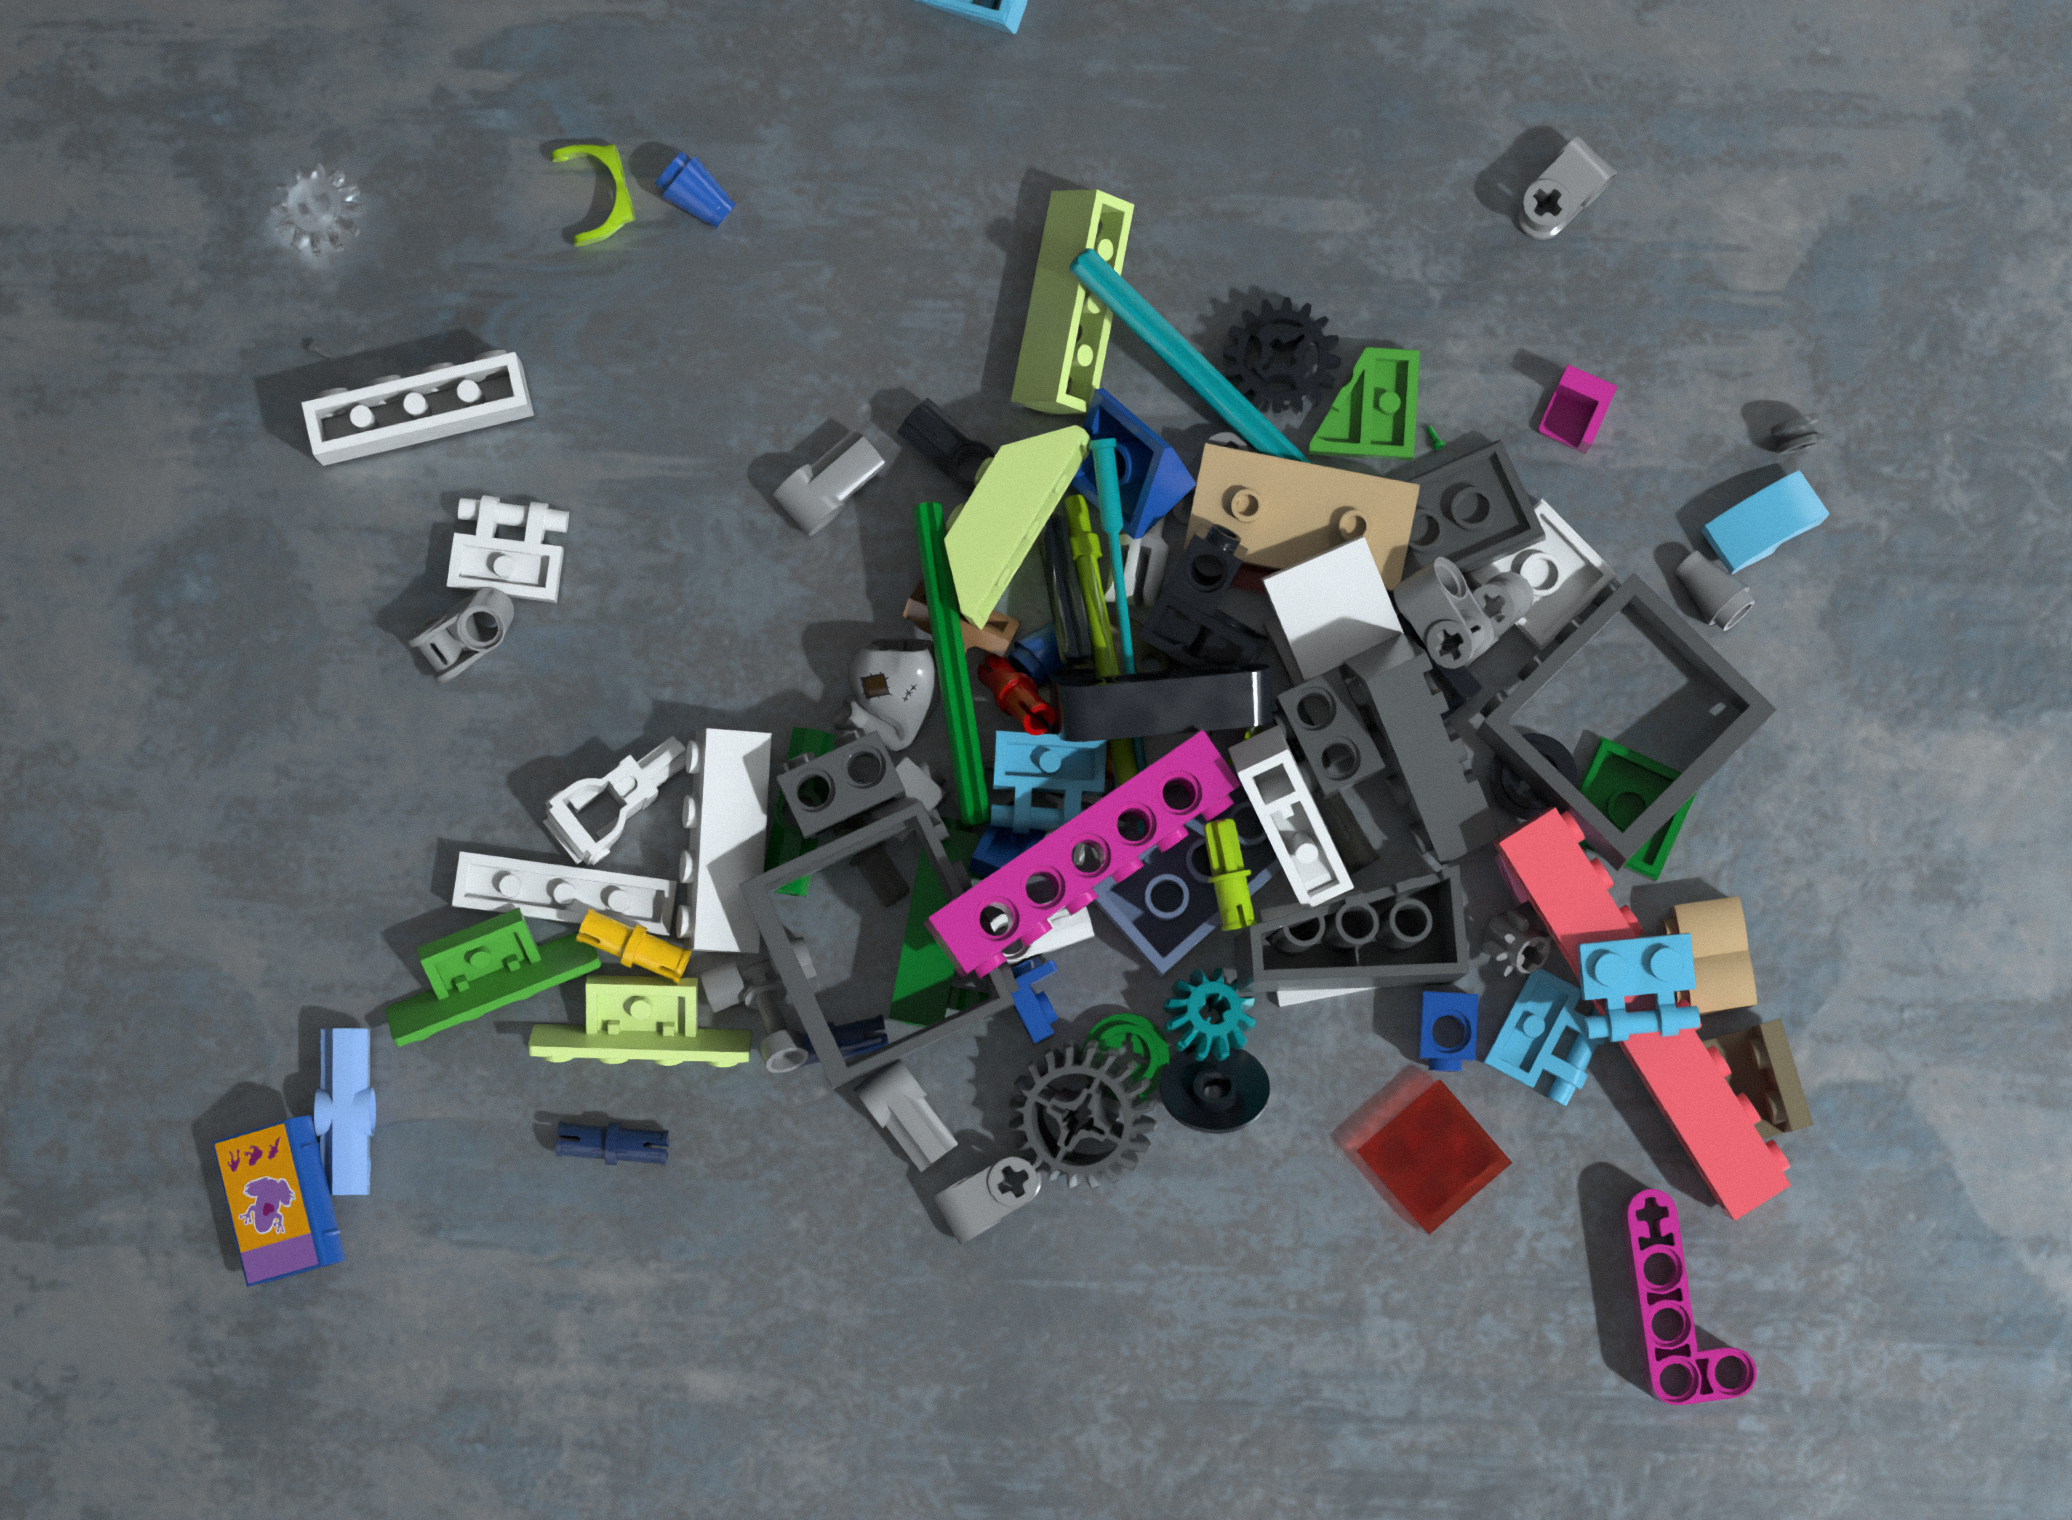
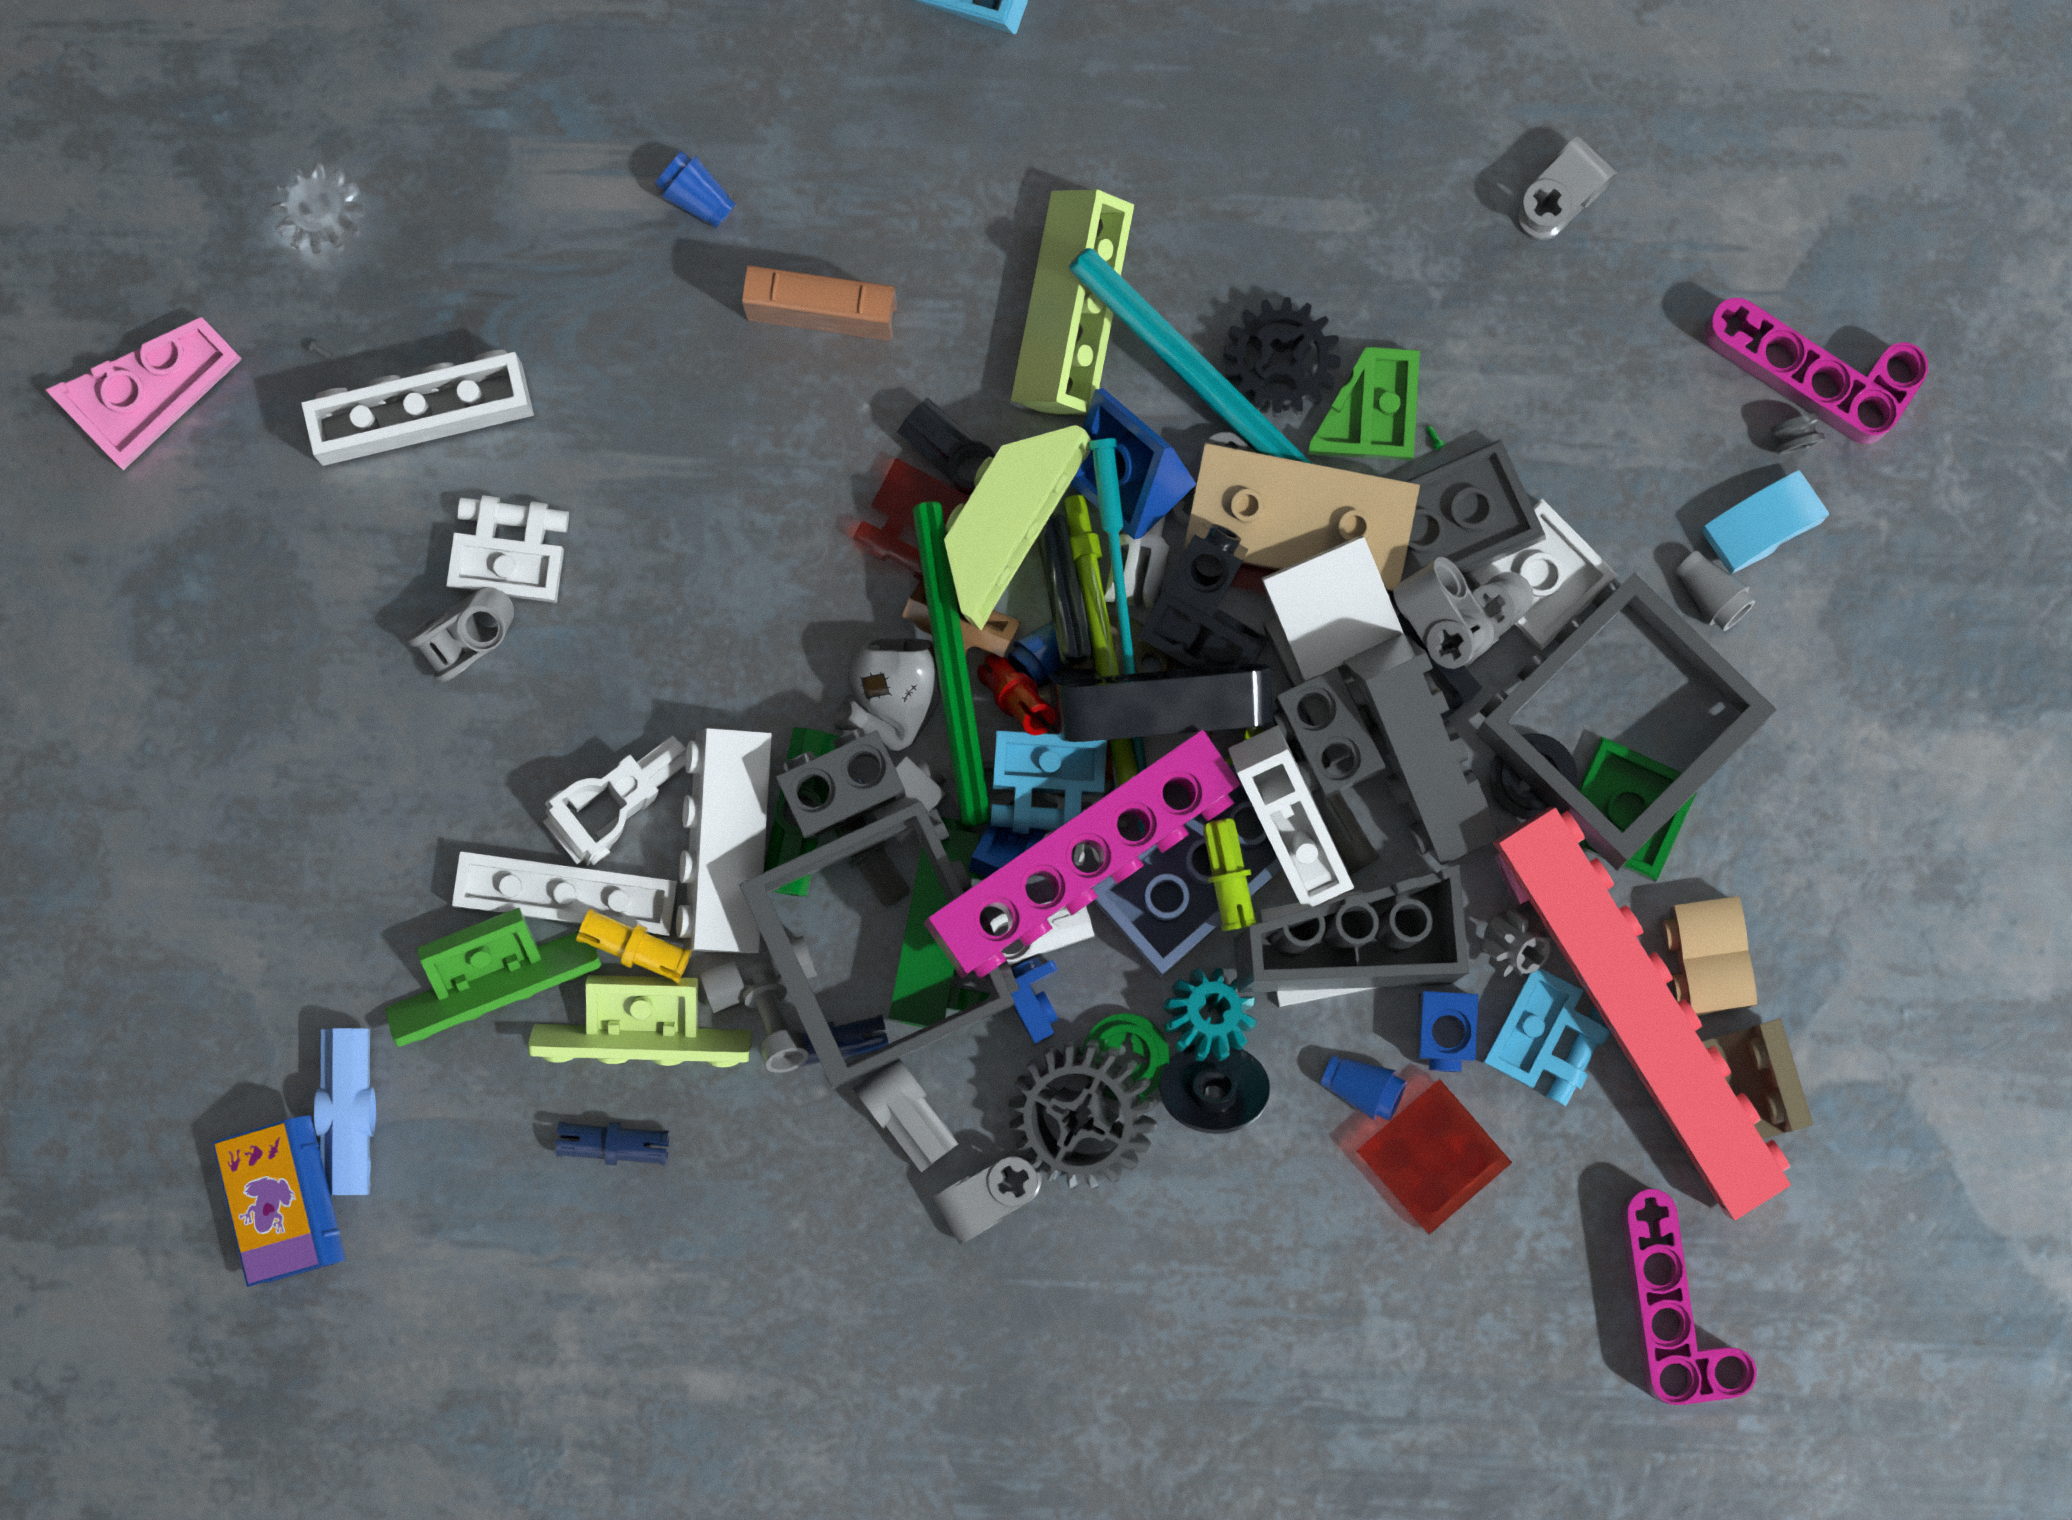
lime cap [550,143,636,247] -> none
light grey piece [773,428,886,536] -> none
dark pink panel [1538,364,1618,454] -> none
medium azure plate [1576,933,1700,1042] -> none
none -> bright pink wing [46,317,242,471]
none -> nougat piece [742,265,897,341]
none -> clear red plate [853,458,970,582]
none -> blue cone [1321,1055,1407,1121]
none -> dark pink beam [1705,298,1928,444]

